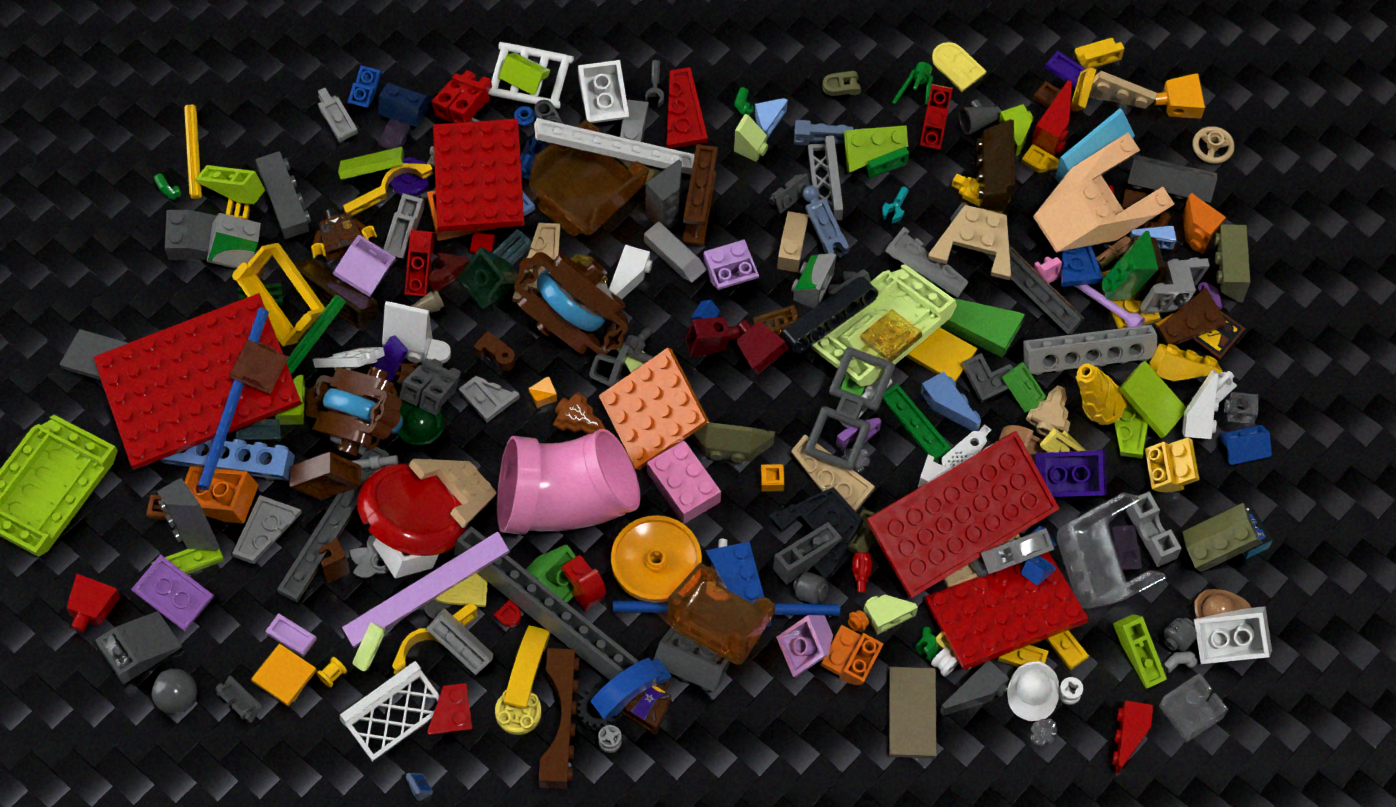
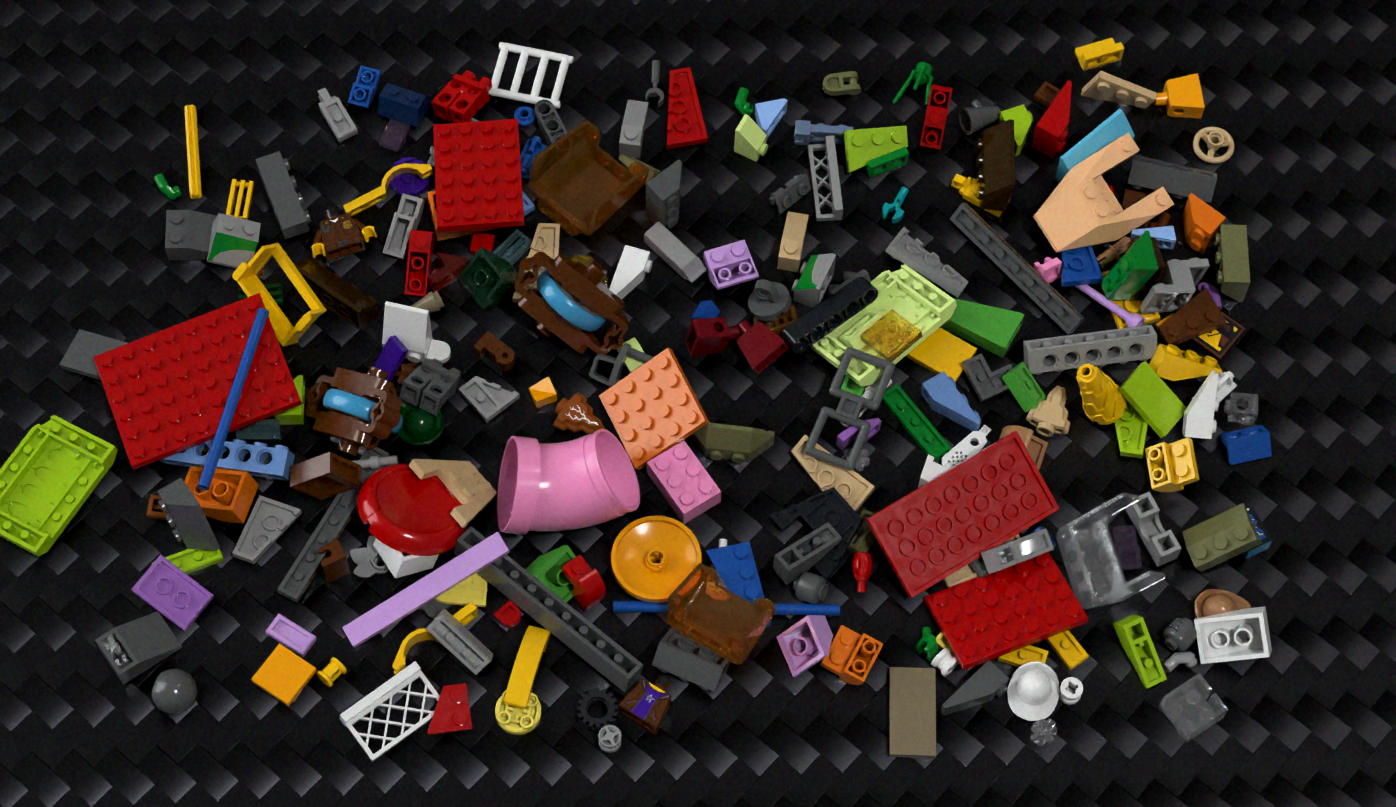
red torso [67,574,120,632] -> none
lime slope [195,165,265,205] -> none
dark grey hinge [215,676,262,723] -> none
copper piece [229,339,289,395] -> none
green axle [286,295,346,375] -> none
white wing [313,347,385,370] -> none
lavender slope [333,235,396,297] -> none
lime tile [338,147,404,179] -> none
yellowish green slope [353,623,386,671] -> none
sand blue slope [406,773,433,801] -> none
lime panel [499,52,551,95] -> none
white plate [534,118,695,175] -> none
reddish brown arch [539,648,580,789] -> none
white slope [578,60,629,124] -> none
blue arch [591,658,672,719] -> none
dark grey piece [624,327,652,354] -> none
reddish brown fence [683,144,718,246] -> none
light orange slope [761,464,784,491] -> none
sand blue plate [803,185,849,254] -> none
orange plate [848,610,869,632] -> none
yellowish green slope [863,595,918,635] -> none
tan wing [928,205,1011,280] -> none
light yellow window [932,42,987,92] -> none
yellow tile [1021,144,1060,173] -> none
blue slope [1021,555,1056,585] -> none
dark purple slope [1036,450,1107,497] -> none
light yellow slope [1040,428,1086,452] -> none
dark purple tile [1045,51,1085,88] -> none
yellow tile [1070,67,1096,112] -> none
red slope [1112,701,1153,774] -> none
none -> dark grey tile [748,279,791,321]

